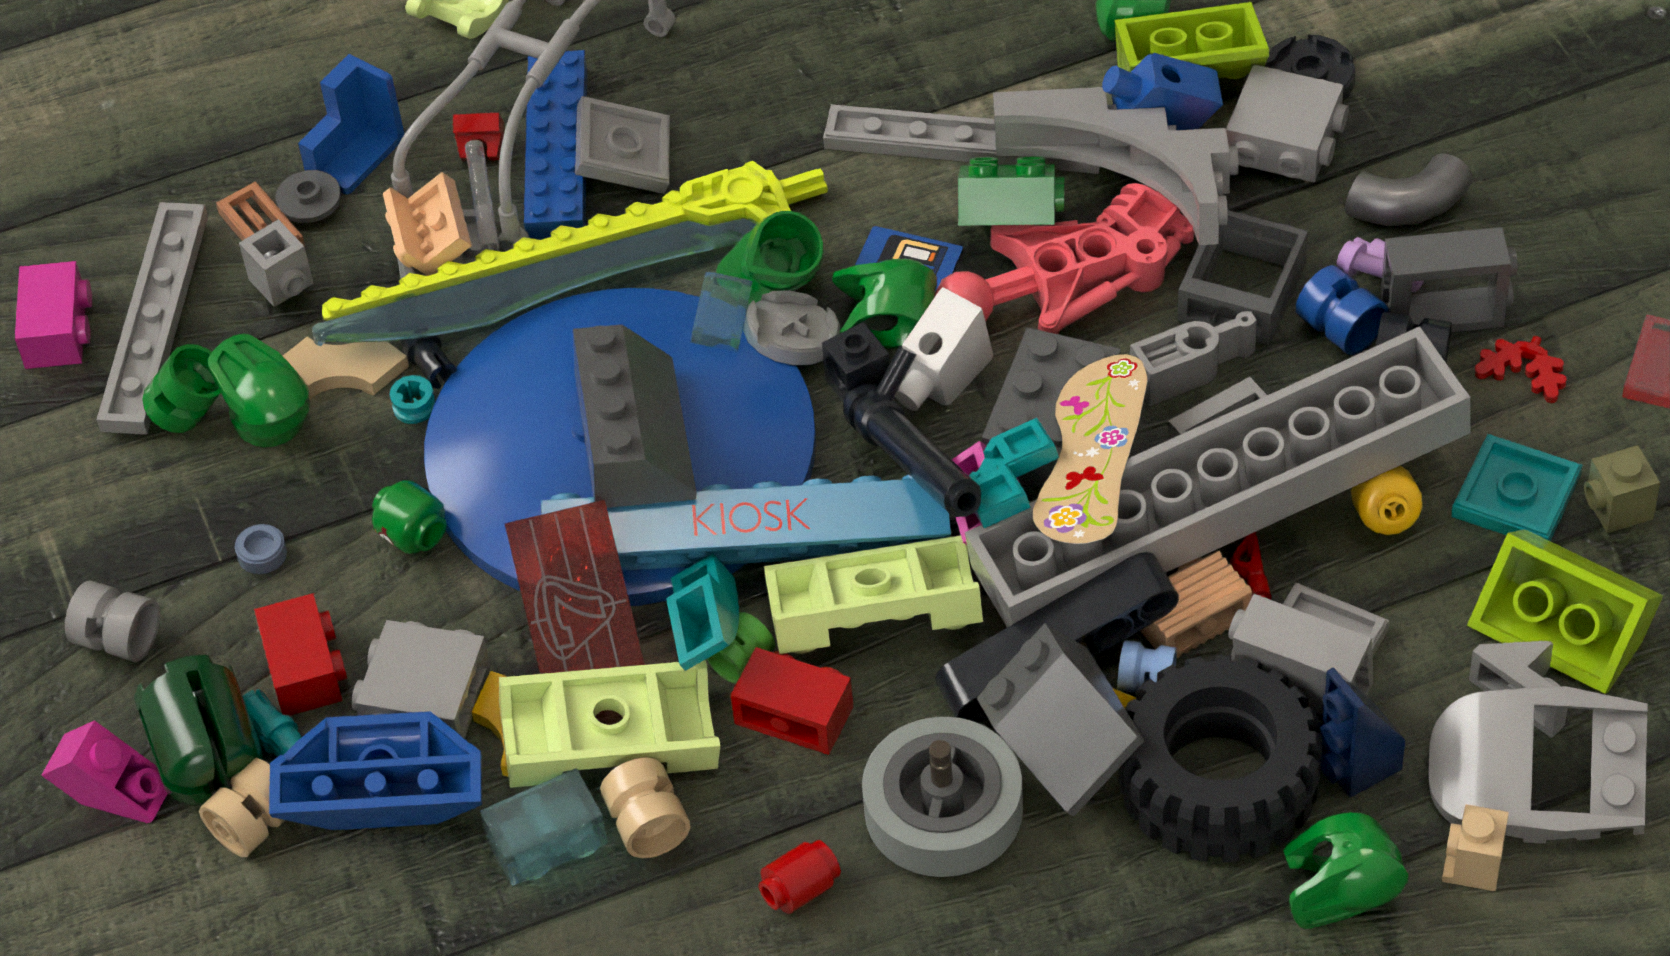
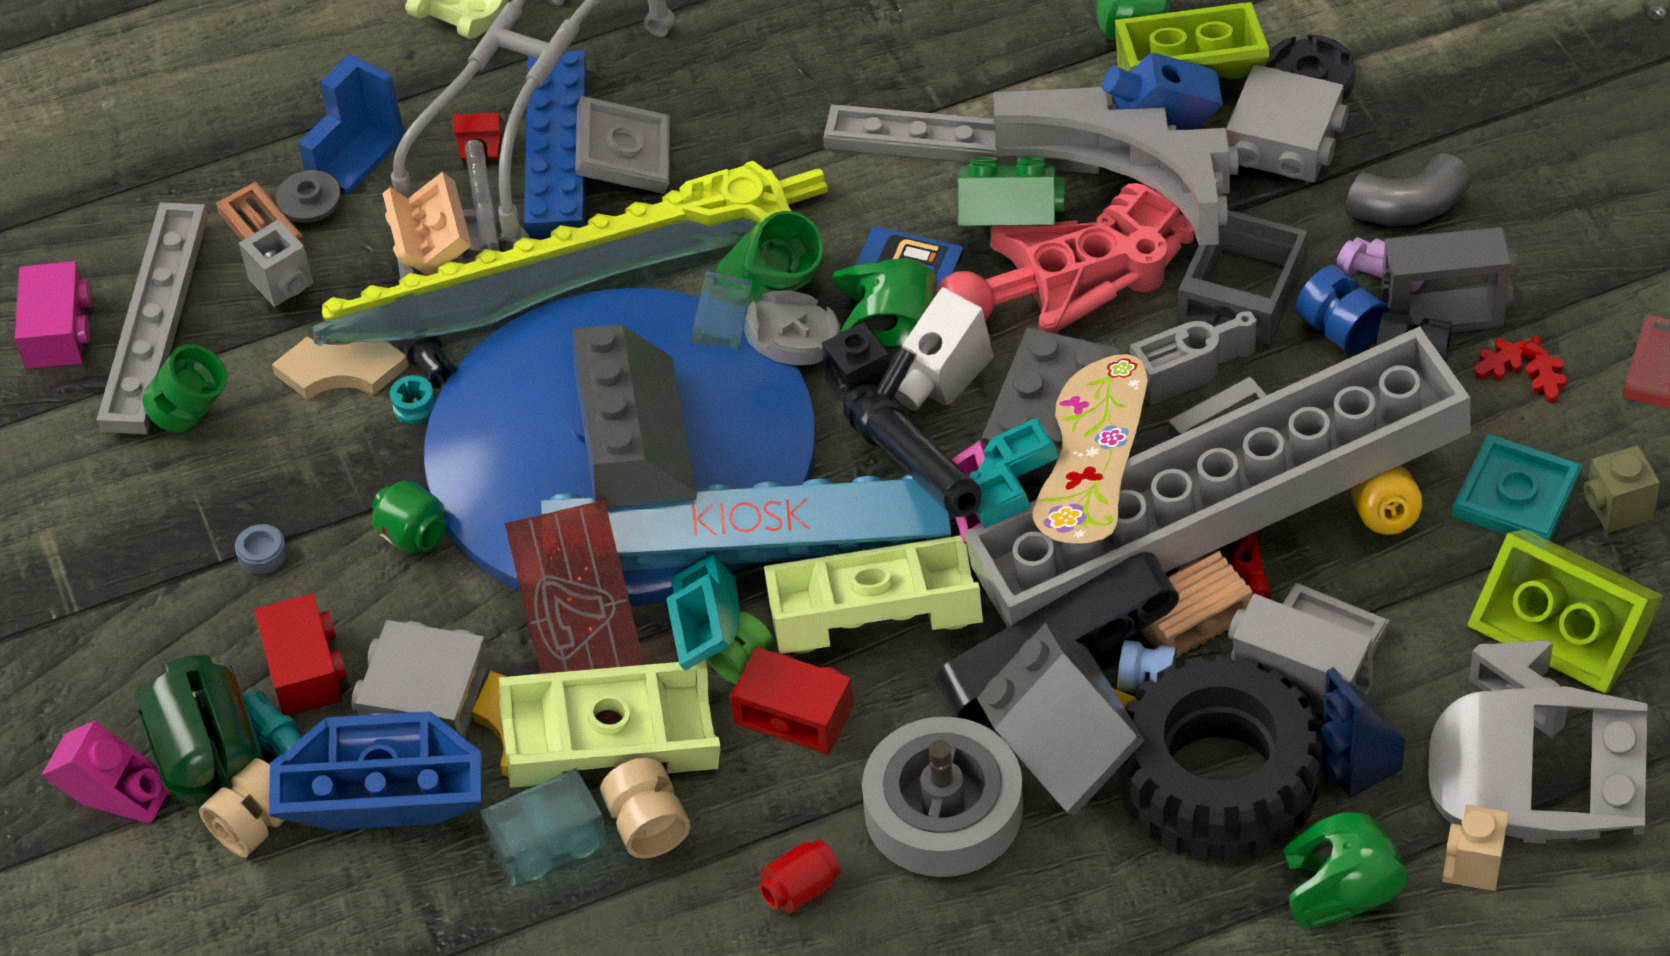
light grey wheel [65,580,160,662] -> none
green helmet [208,333,310,447] -> none

